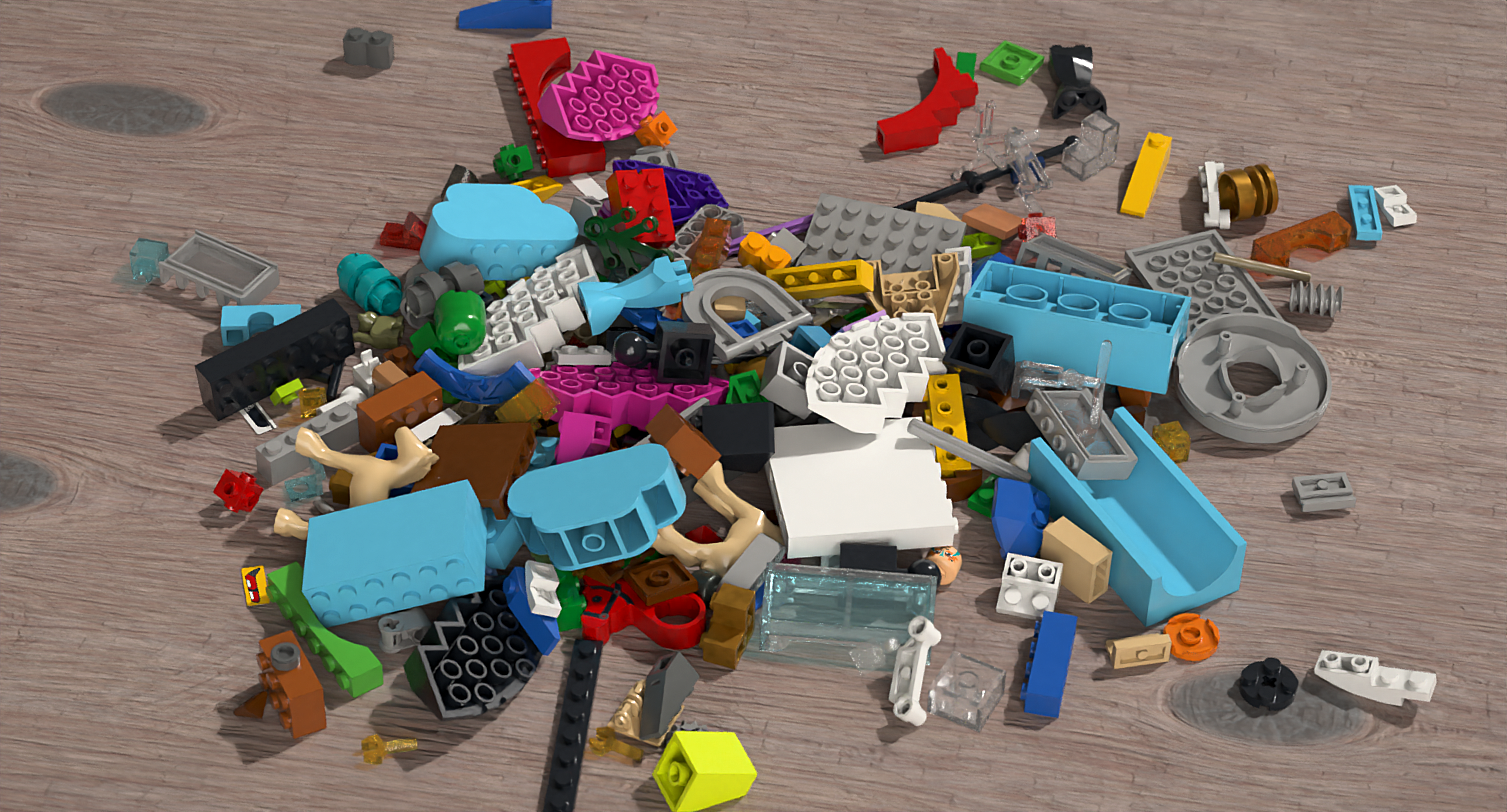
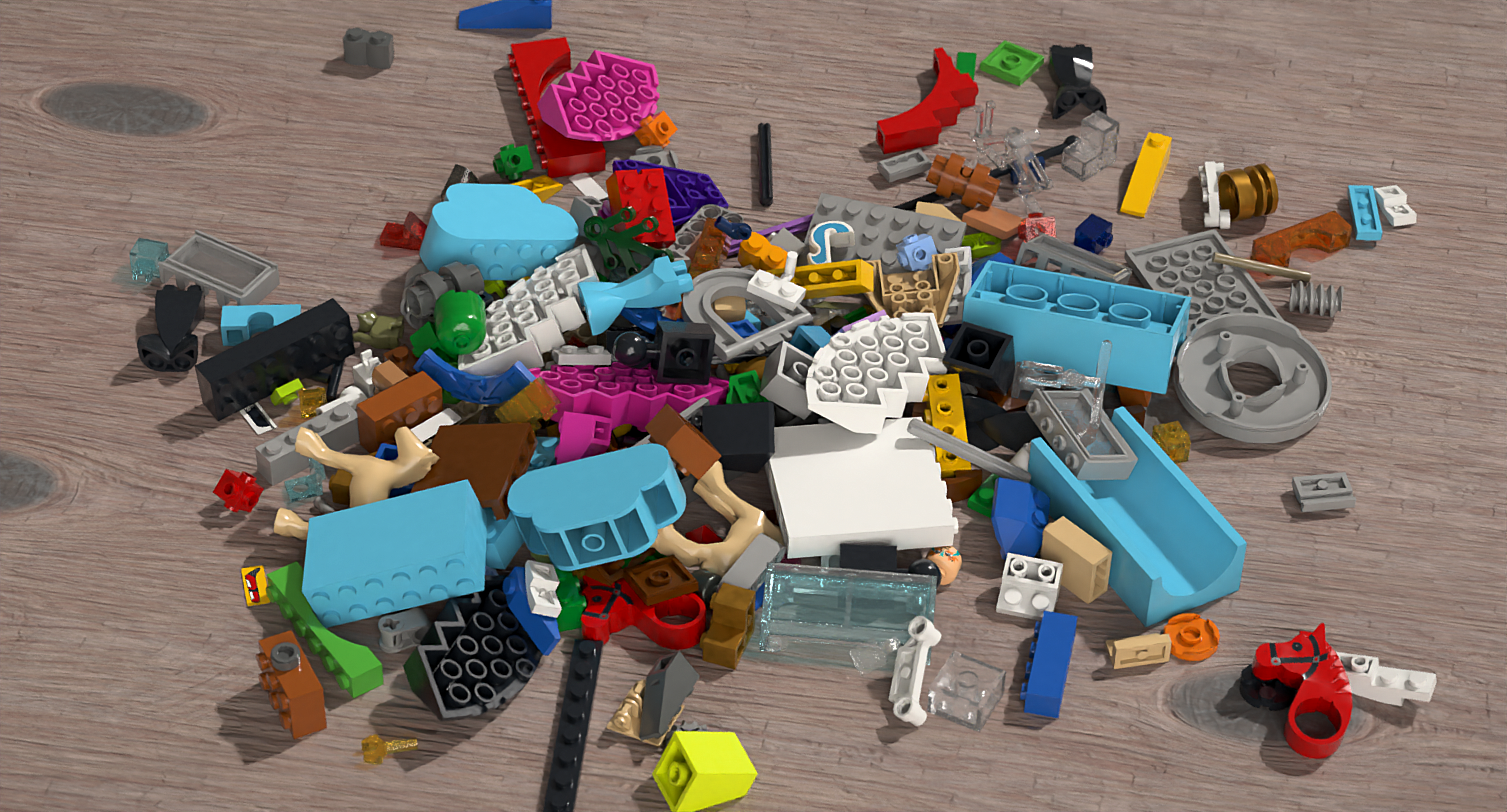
reddish brown slope [233,690,268,719] -> none
teal piece [337,253,403,316] -> none
clear yellow bar [589,727,644,761] -> none
none -> black hips [137,285,205,372]
none -> dark blue arm [714,216,752,240]
none -> white plate [747,251,806,311]
none -> black axle [758,122,773,206]
none -> white animal [807,221,855,265]
none -> light grey plate [877,149,932,183]
none -> light blue brick [896,234,938,272]
none -> dark orange piece [926,152,1001,209]
none -> clear blue brick [1074,214,1113,255]
none -> red animal [1252,623,1353,759]

